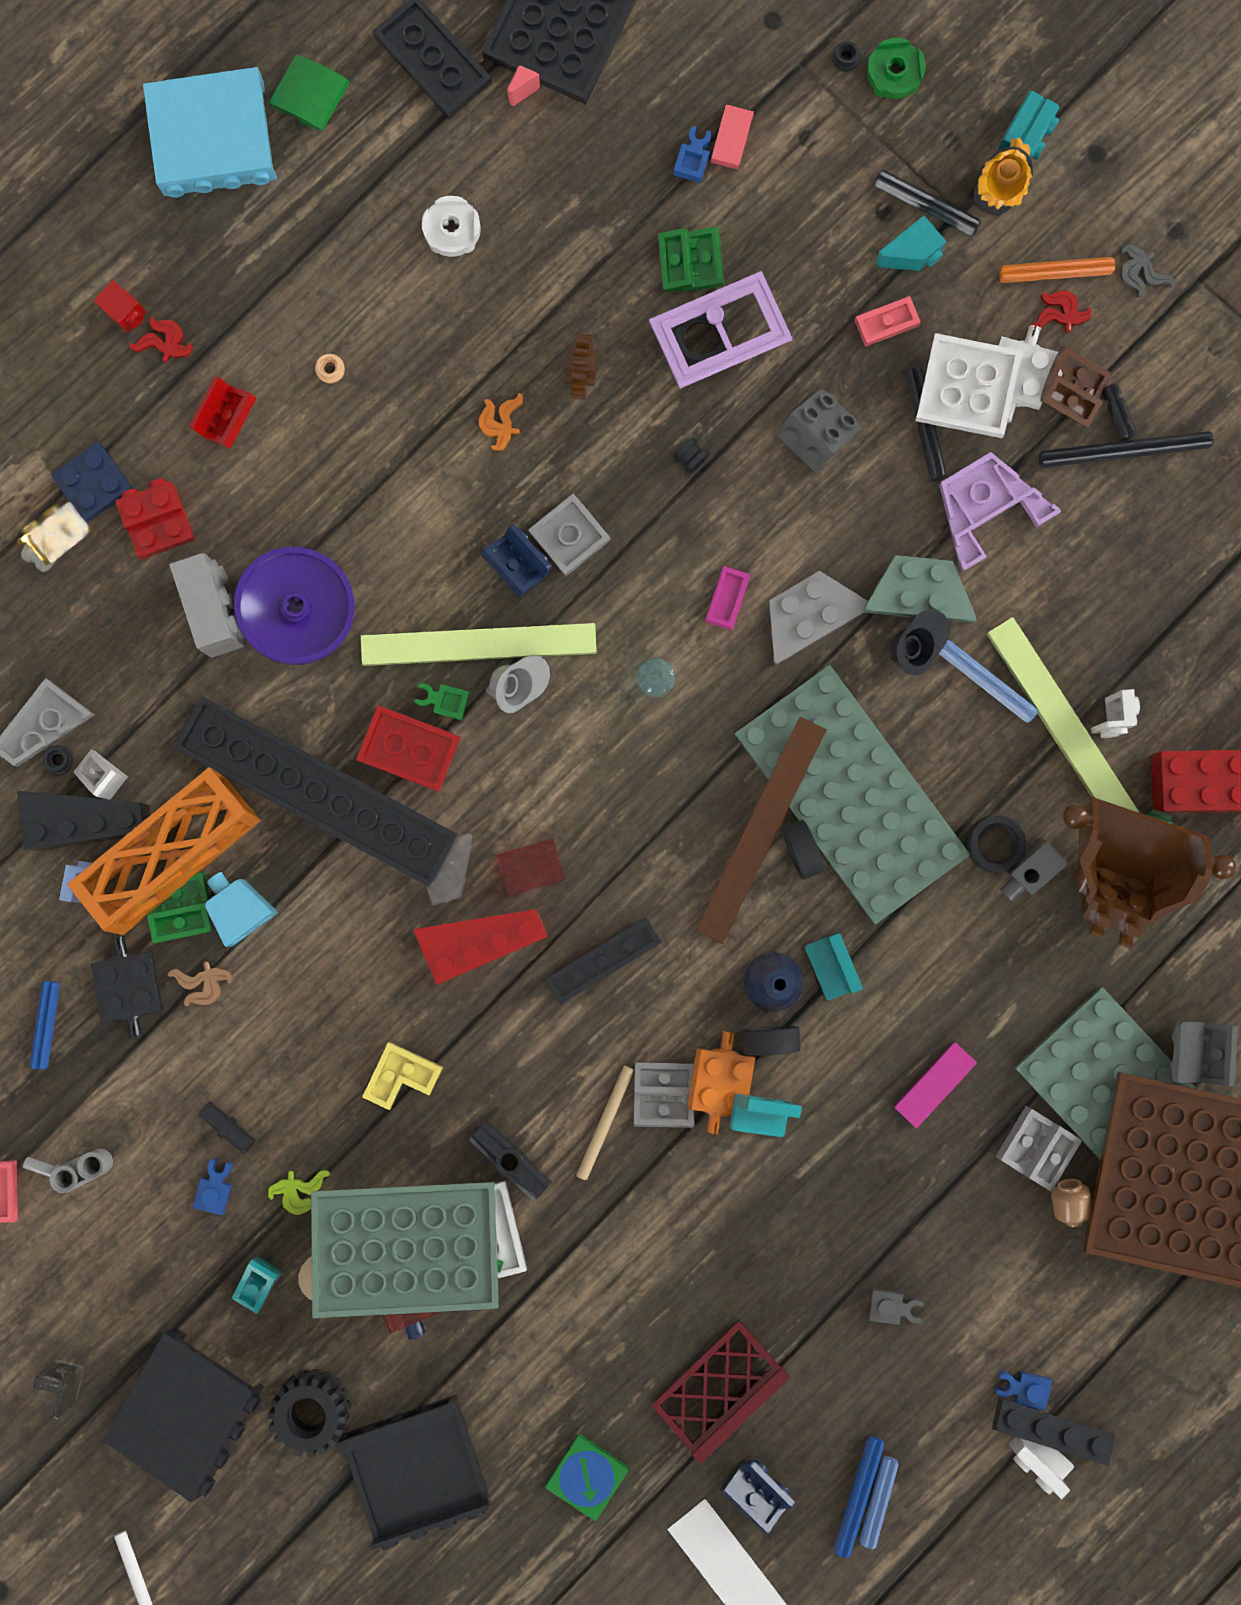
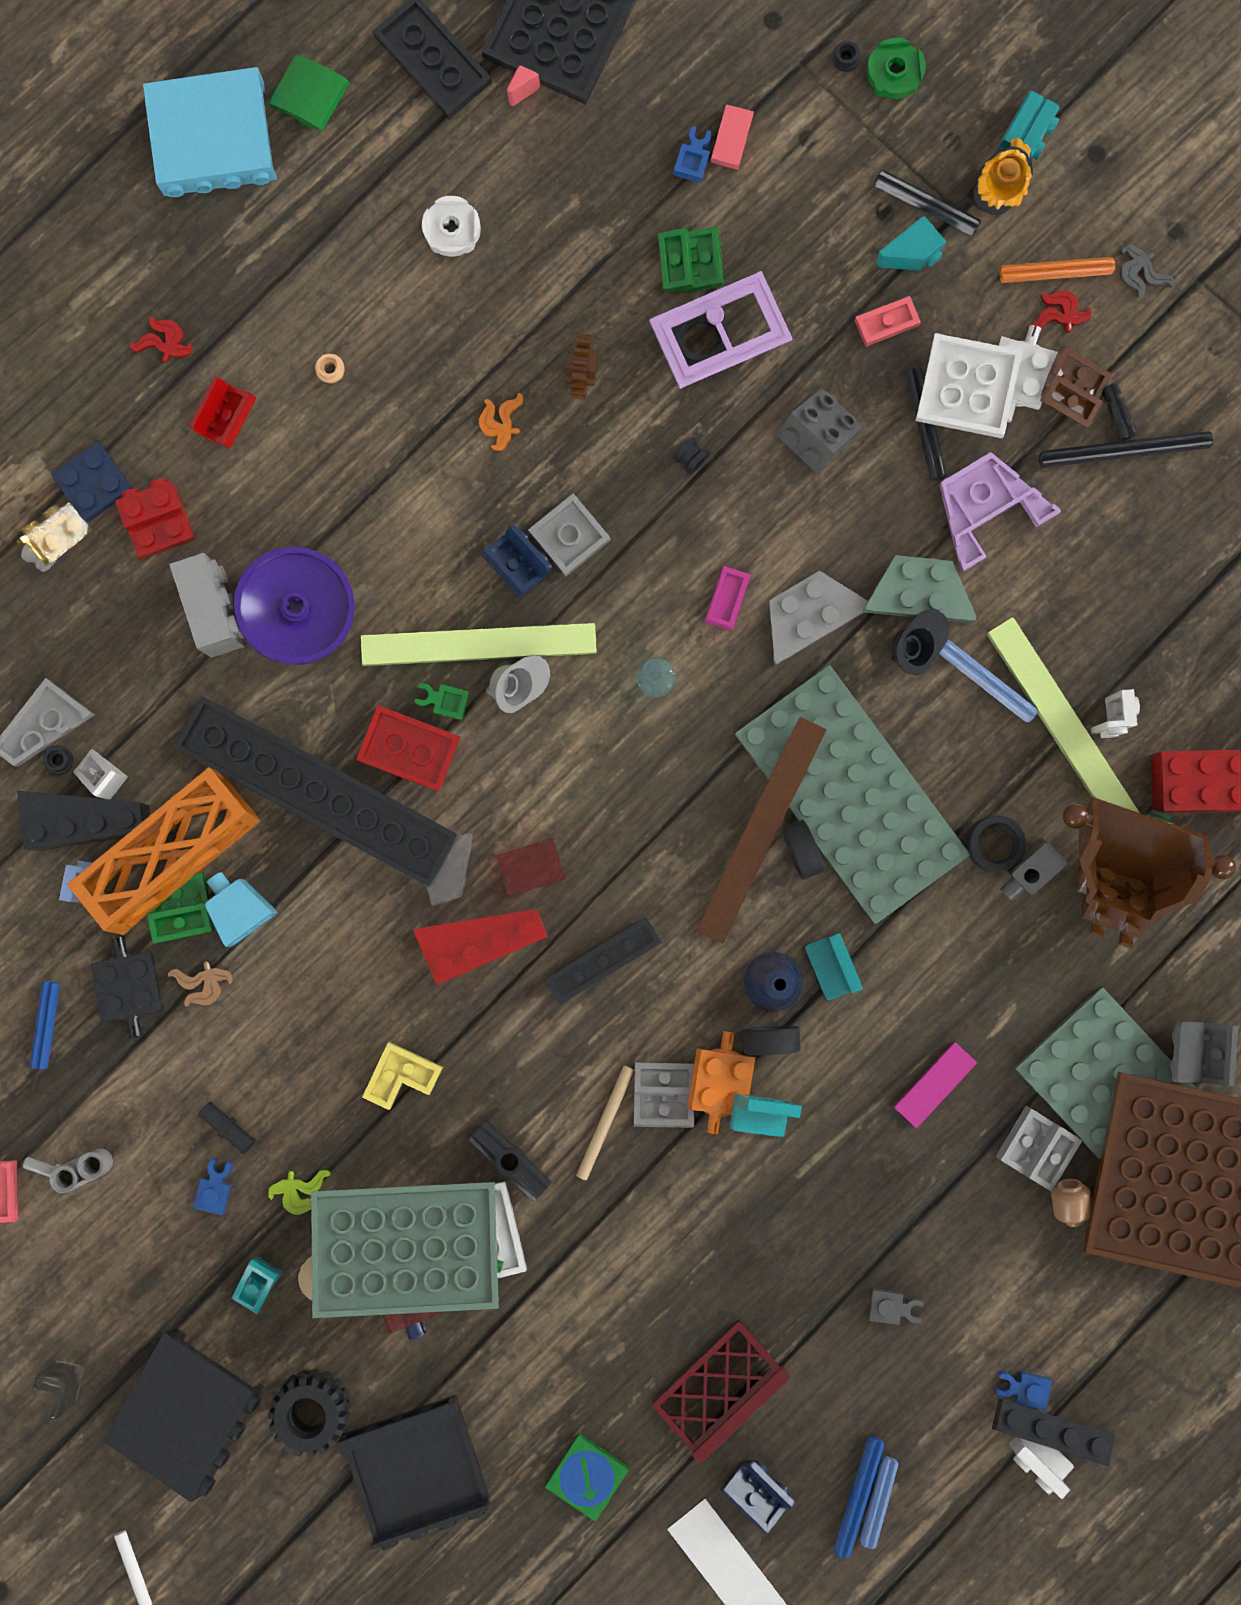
red brick [94,280,147,333] -> none

